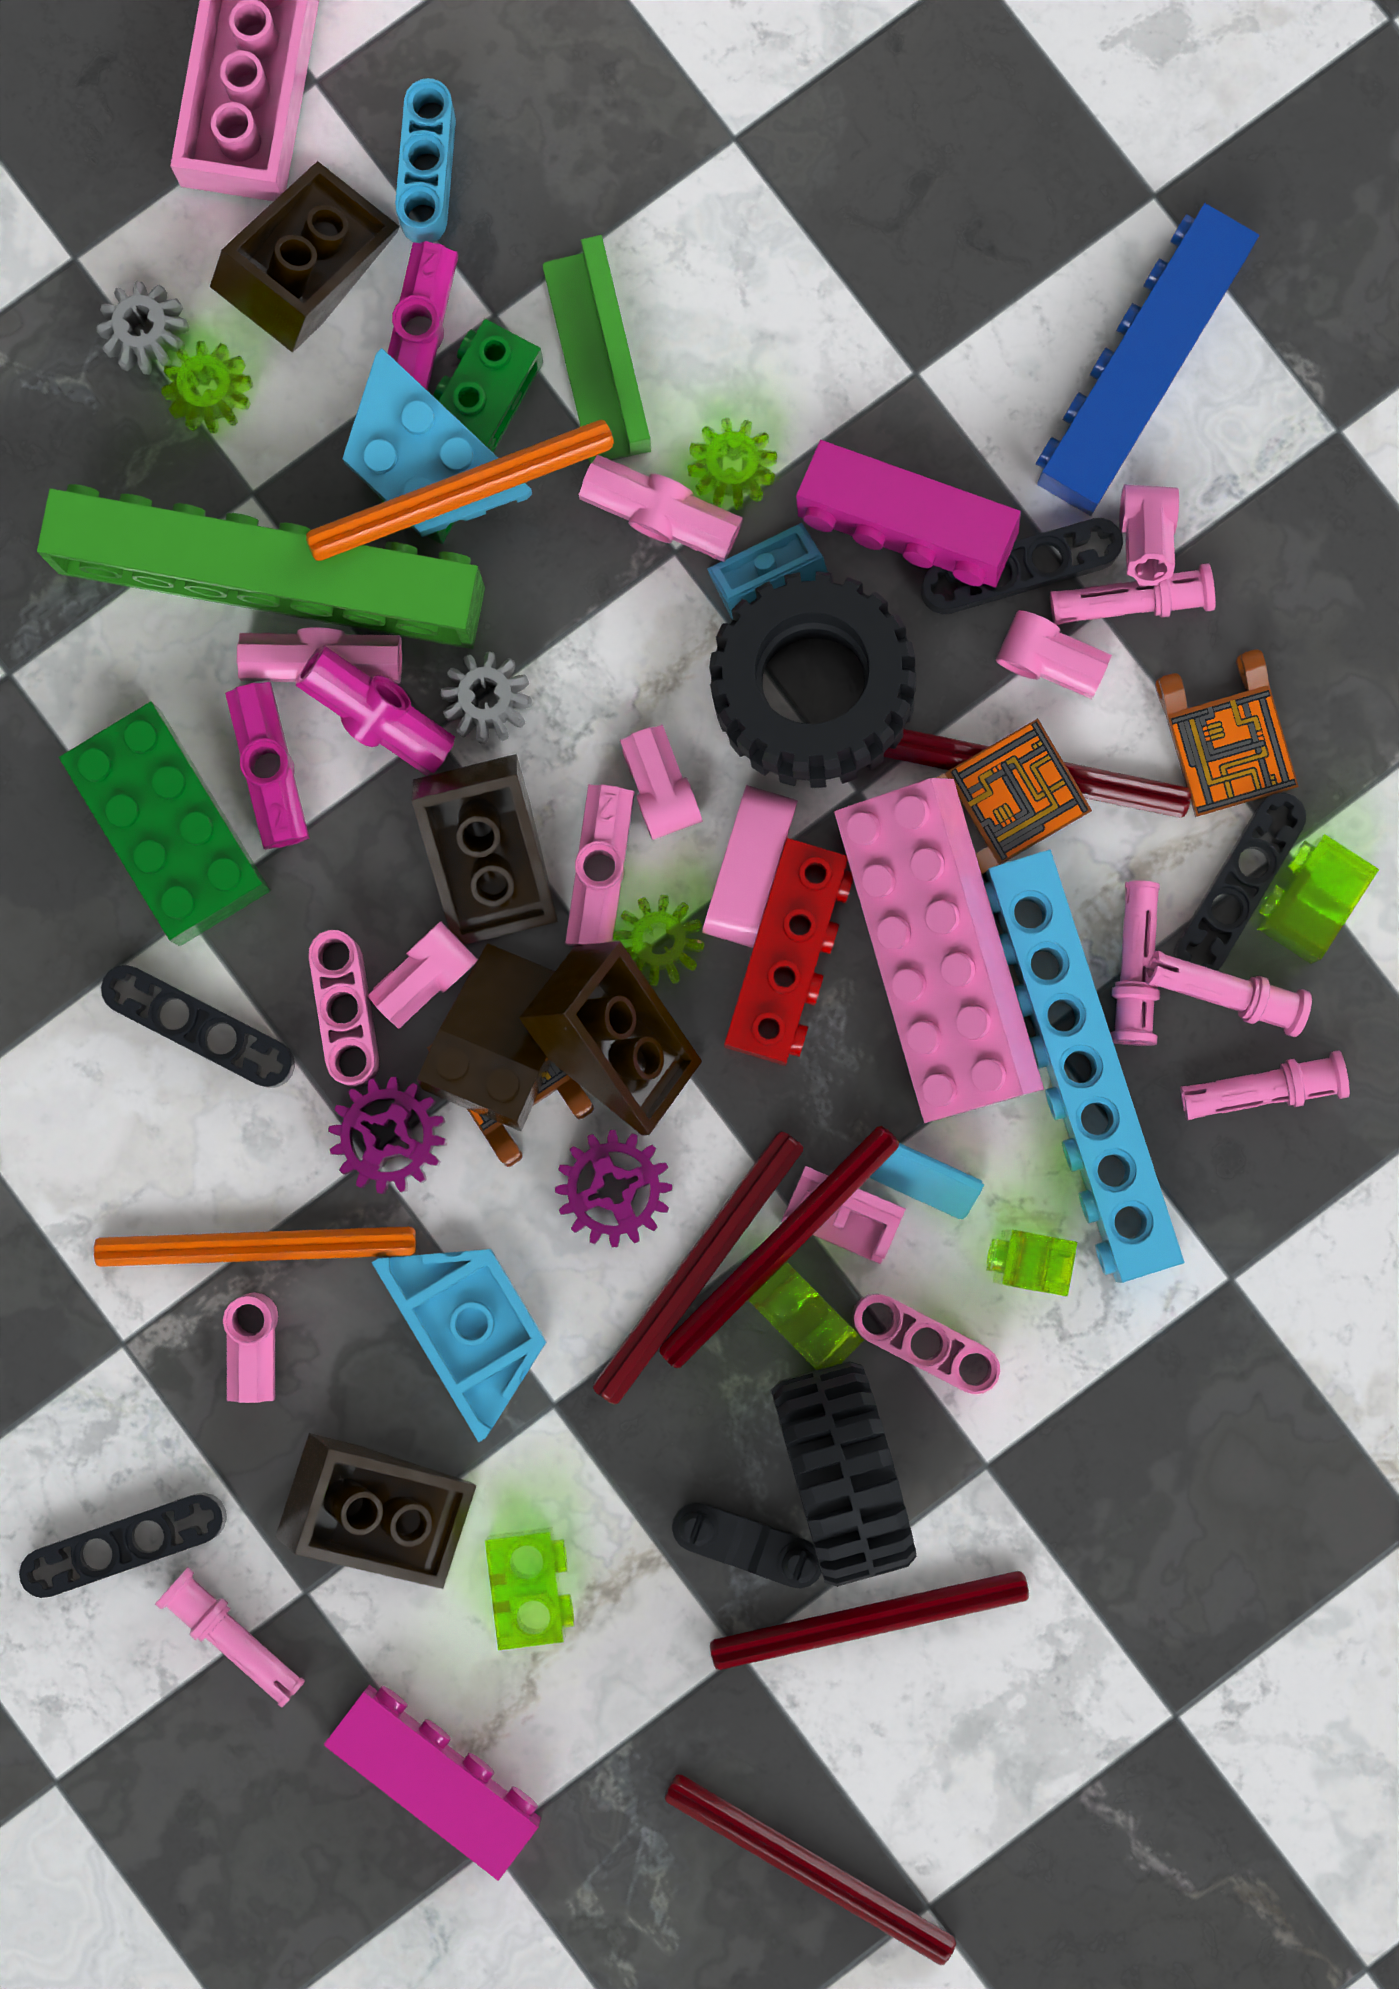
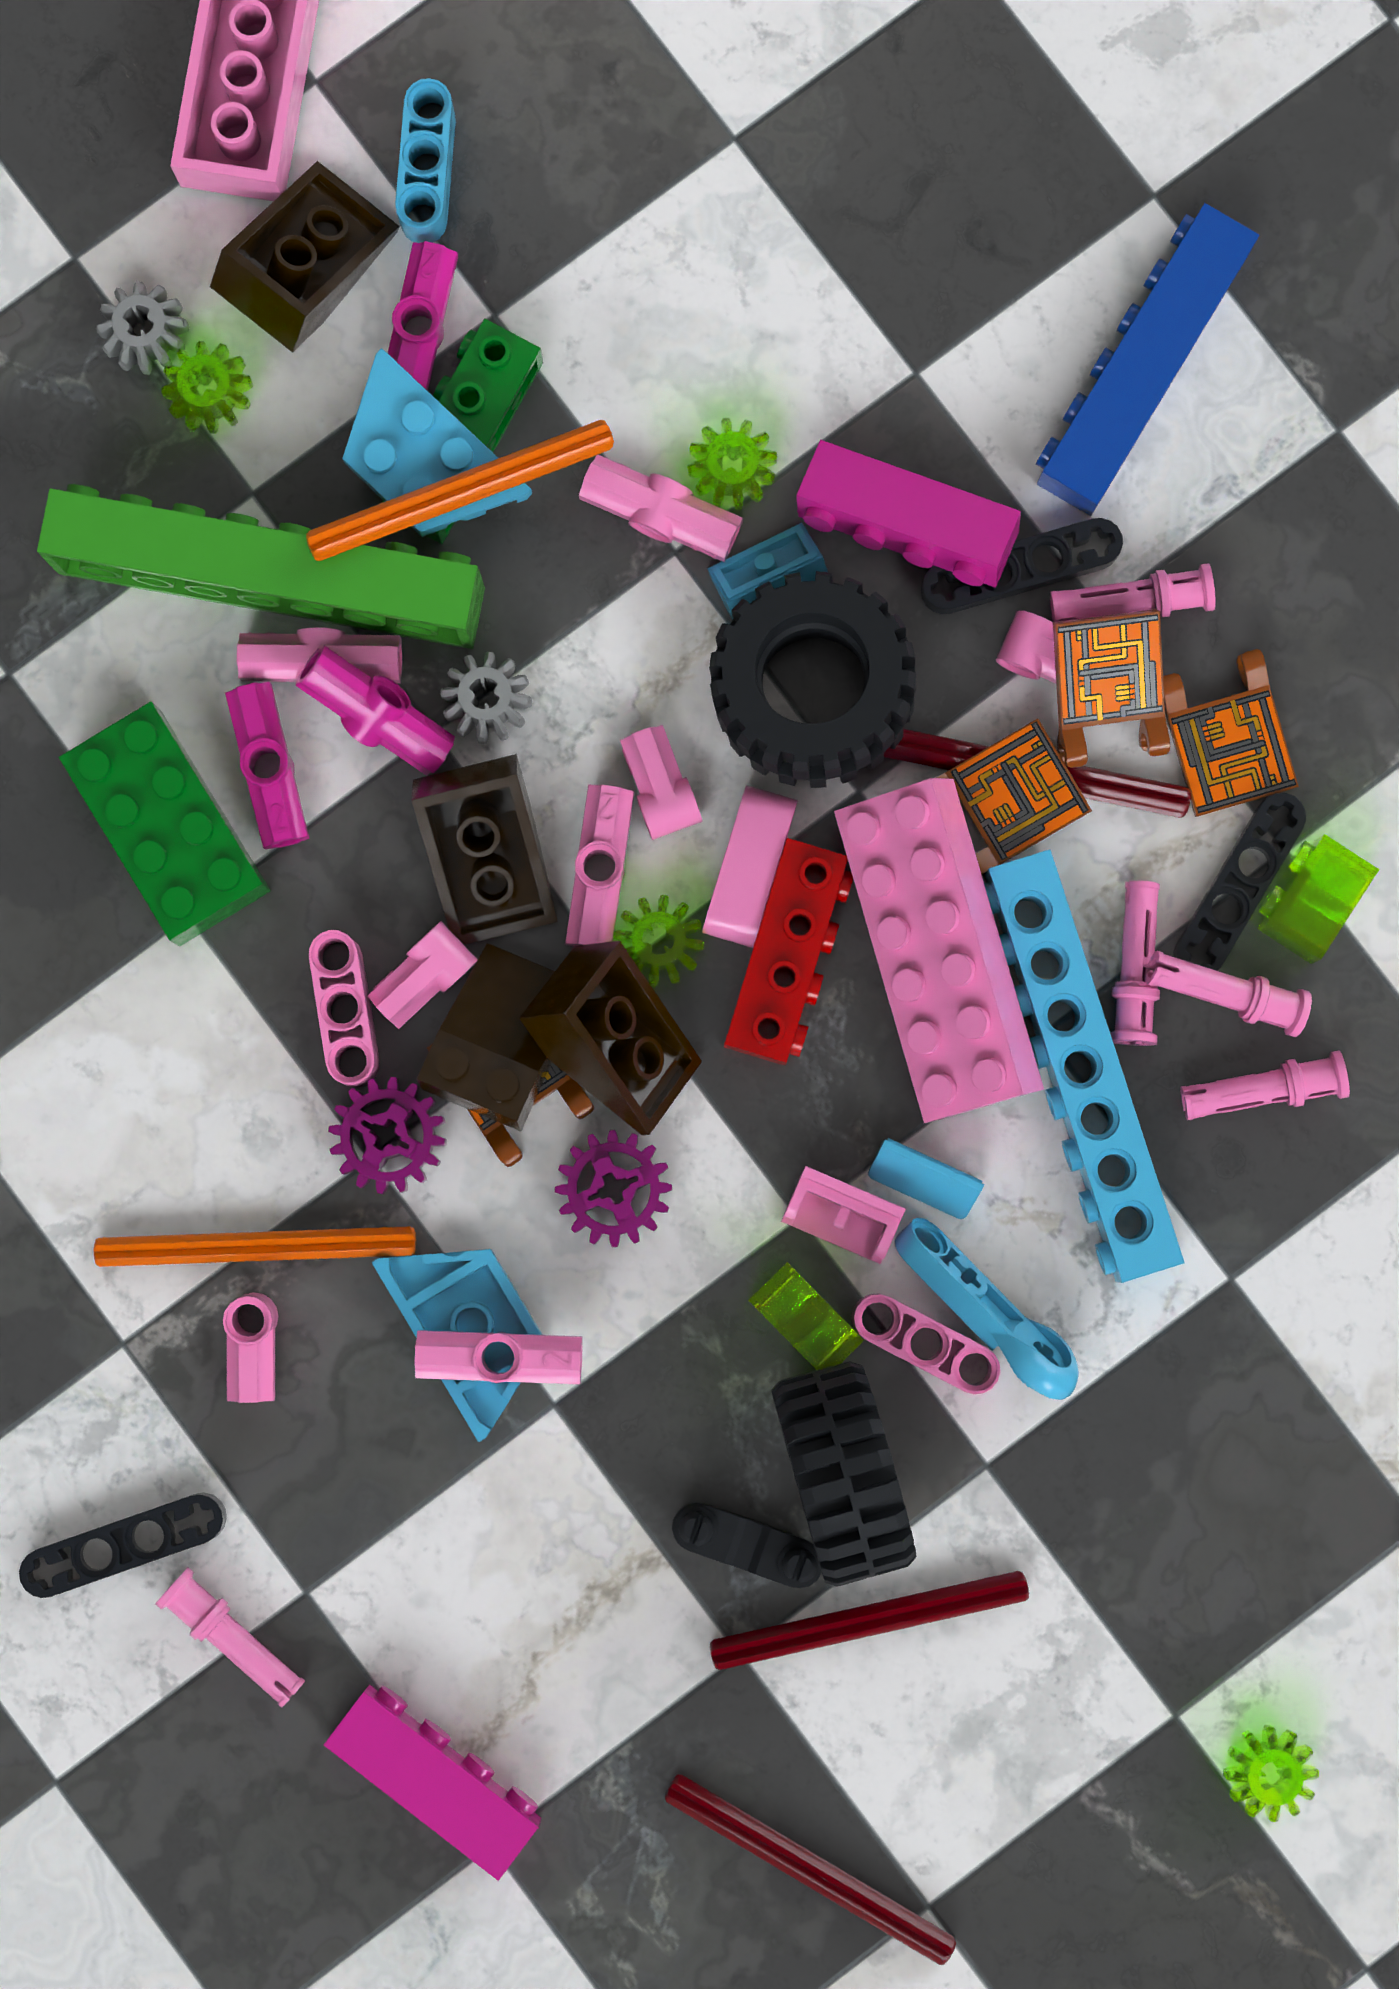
black beam [101,965,295,1088] -> none
dark brown slope [275,1433,477,1589] -> none
clear neon green brick [485,1527,575,1651] -> none
bright green panel [543,235,651,464] -> none
dark red axle [593,1131,803,1405] -> none
dark red axle [659,1126,899,1368] -> none
clear neon green brick [986,1229,1078,1297] -> none
bright pink piece [1119,484,1179,586] -> none
none -> bright pink piece [415,1330,583,1385]
none -> medium azure beam [895,1218,1079,1400]
none -> flag [1053,609,1170,768]
none -> clear neon green gear [1223,1725,1319,1822]

